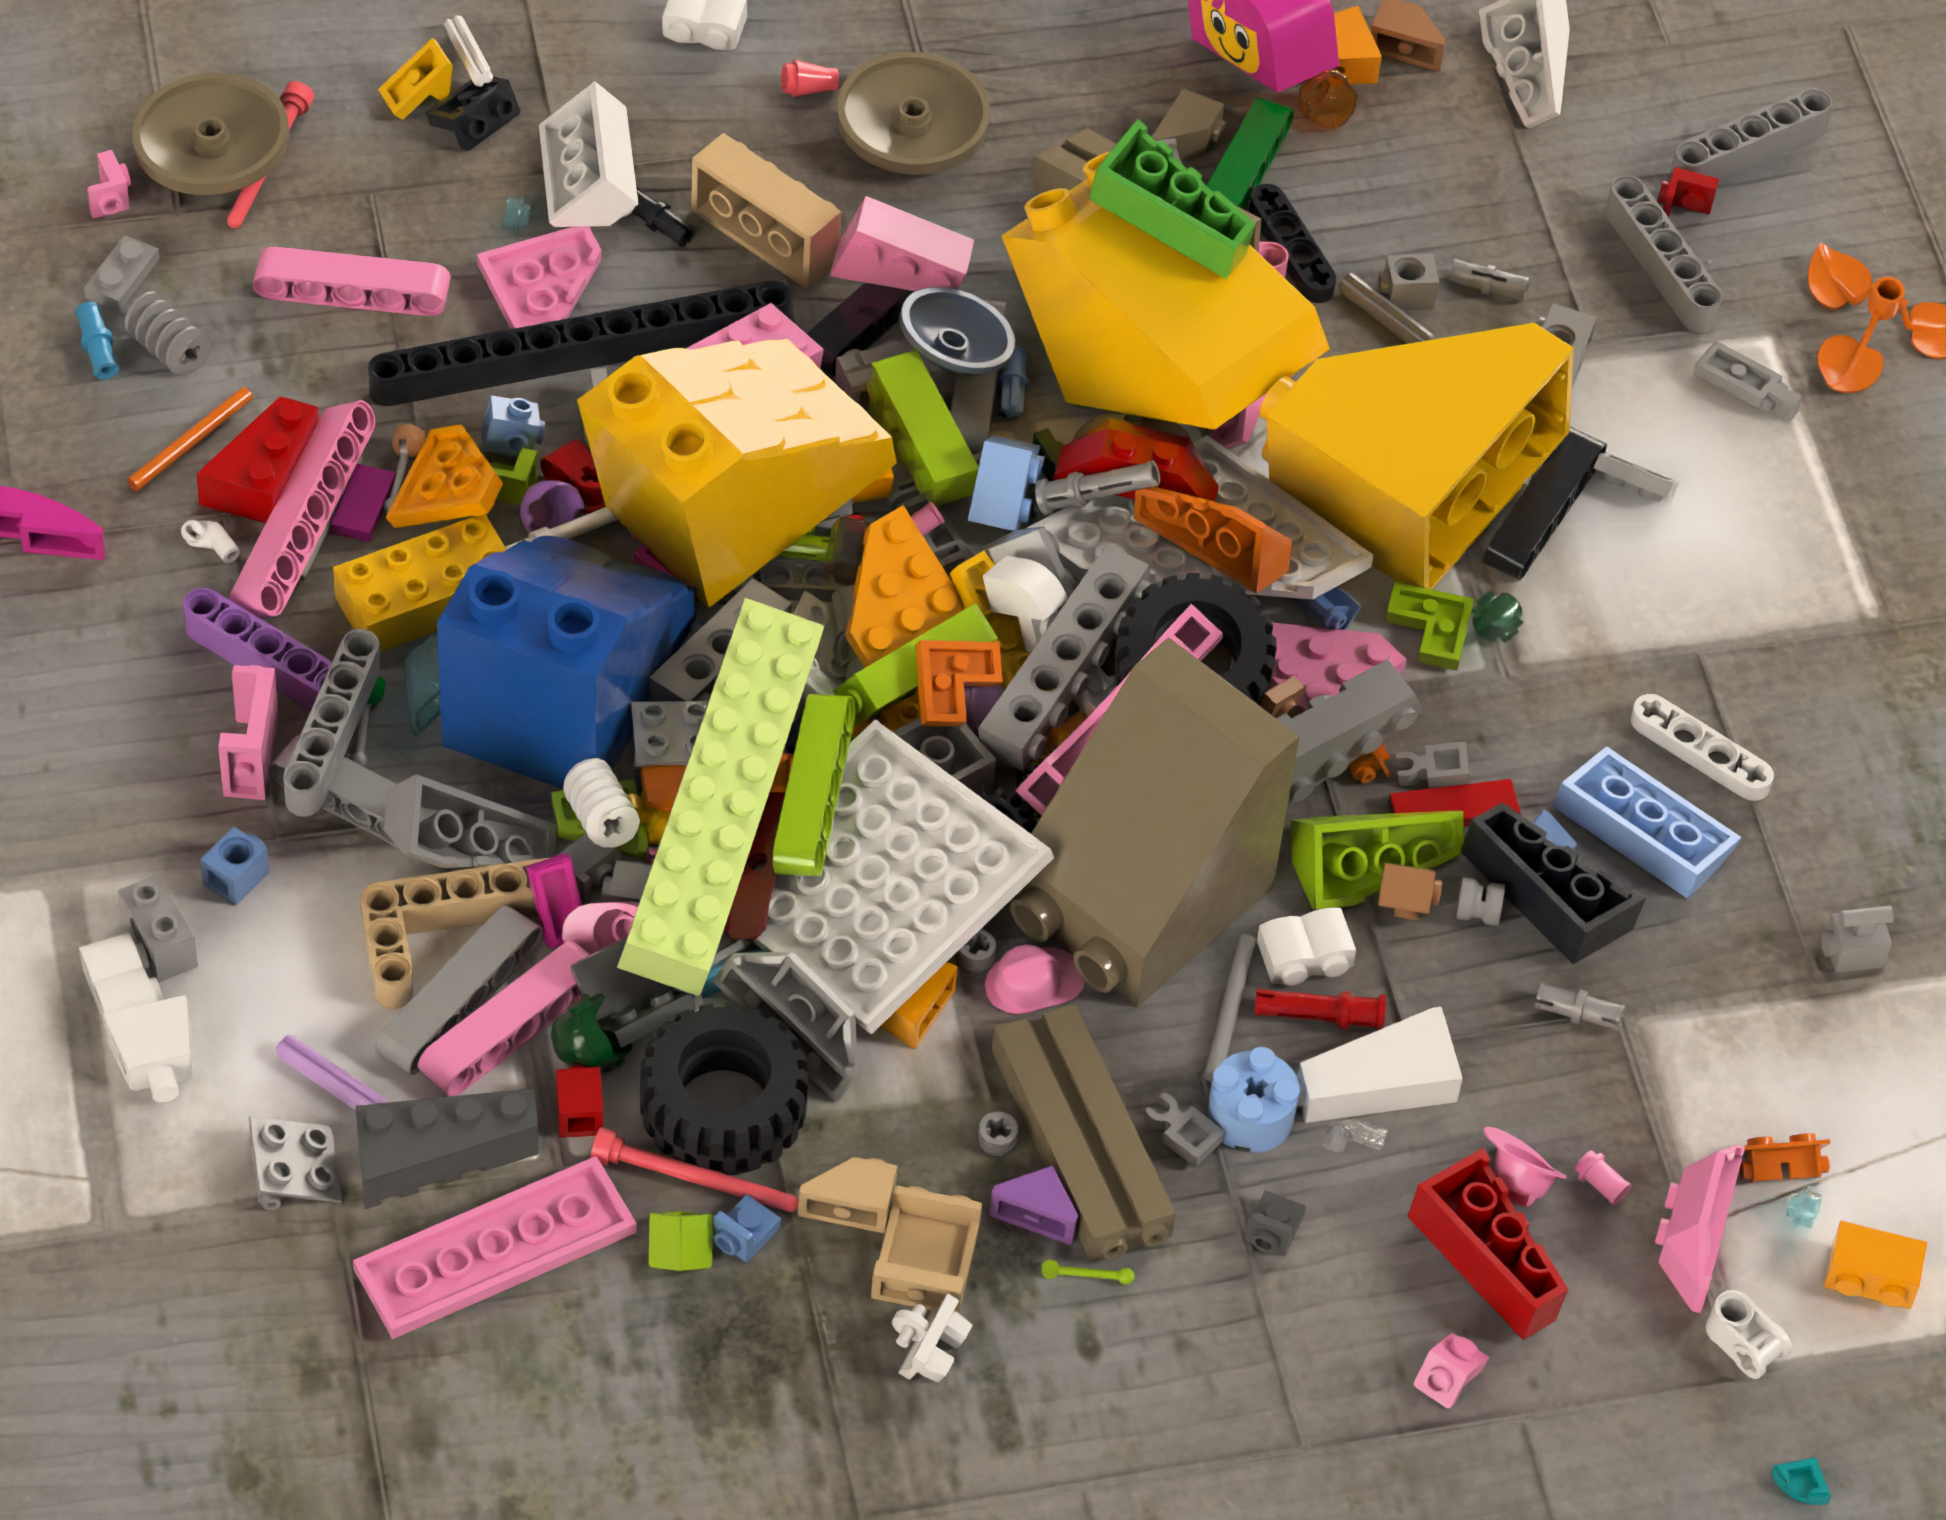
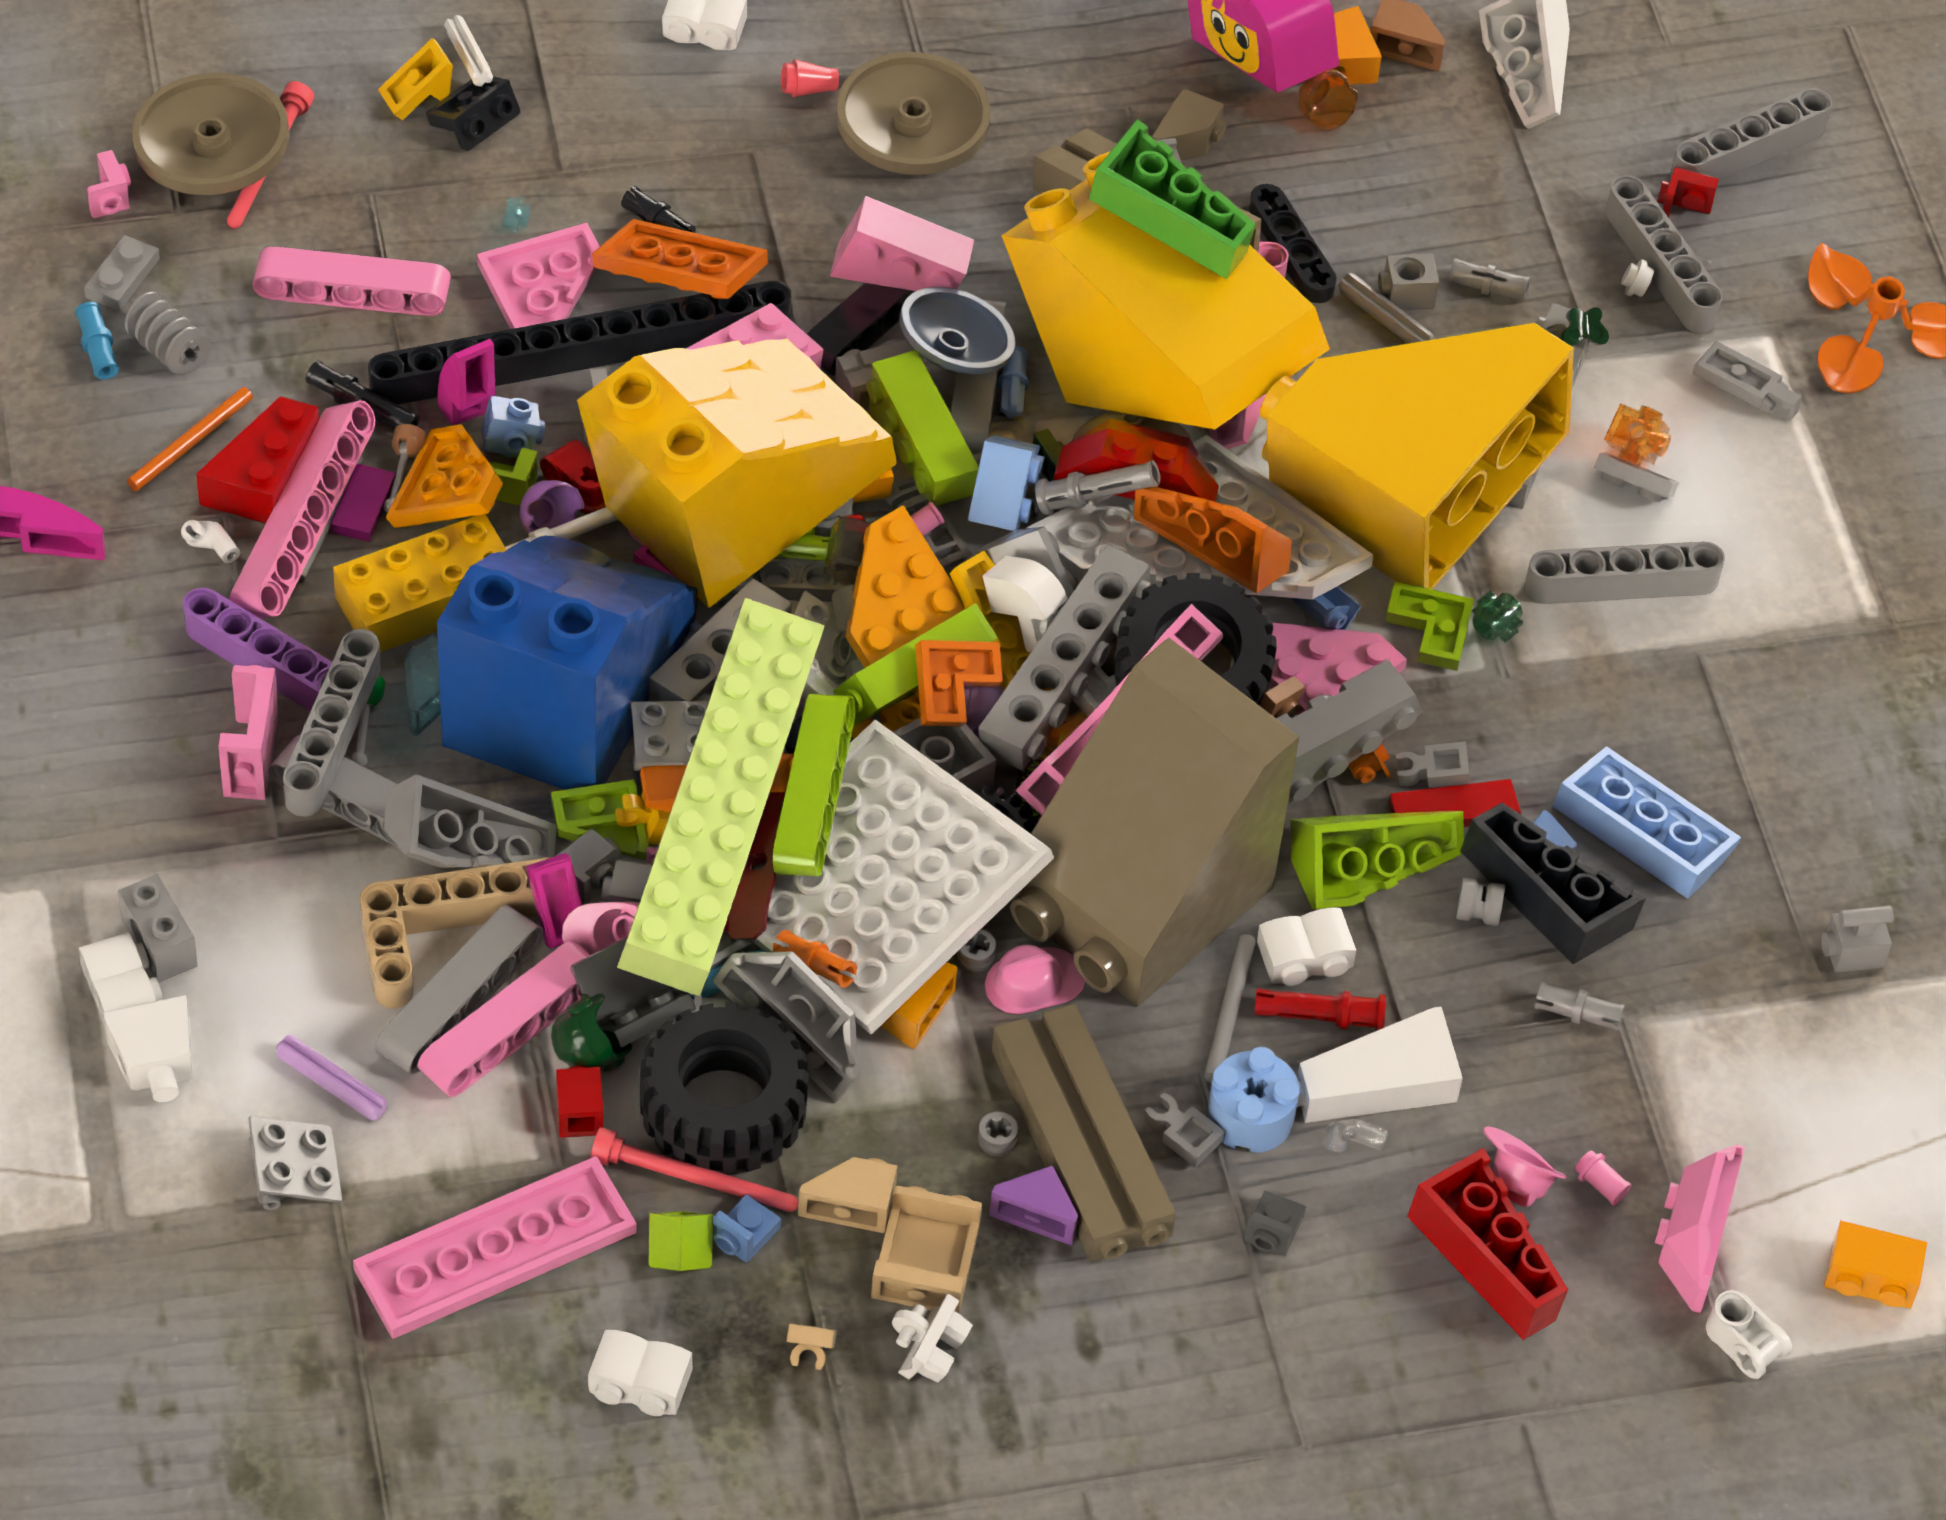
medium blue brick [200,827,269,906] -> none
dark grey wedge [355,1088,539,1209] -> none
white slope [539,81,638,227] -> none
white piece [563,758,640,847] -> none
tan brick [691,133,842,290] -> none
lime hinge [1041,1259,1135,1285] -> none
green beam [1207,96,1294,210] -> none
medium nougat brick [1377,862,1442,920] -> none
bright pink bracket [1414,1333,1489,1408] -> none
black beam [1483,427,1607,581] -> none
white beam [1631,694,1774,801] -> none
orange hinge [1740,1133,1831,1183] -> none
teal tile [1771,1457,1831,1505] -> none
clear light blue plate [1787,1186,1822,1228] -> none
none -> black pin [306,360,420,430]
none -> dark pink slope [438,339,495,426]
none -> white brick [588,1330,693,1416]
none -> orange plate [592,219,768,299]
none -> orange pin [773,930,857,988]
none -> tan tile [787,1323,837,1370]
none -> light grey beam [1524,541,1725,604]
none -> dark green piece [1561,307,1609,346]
none -> clear orange brick [1604,403,1671,466]
none -> white plate [1621,259,1654,297]

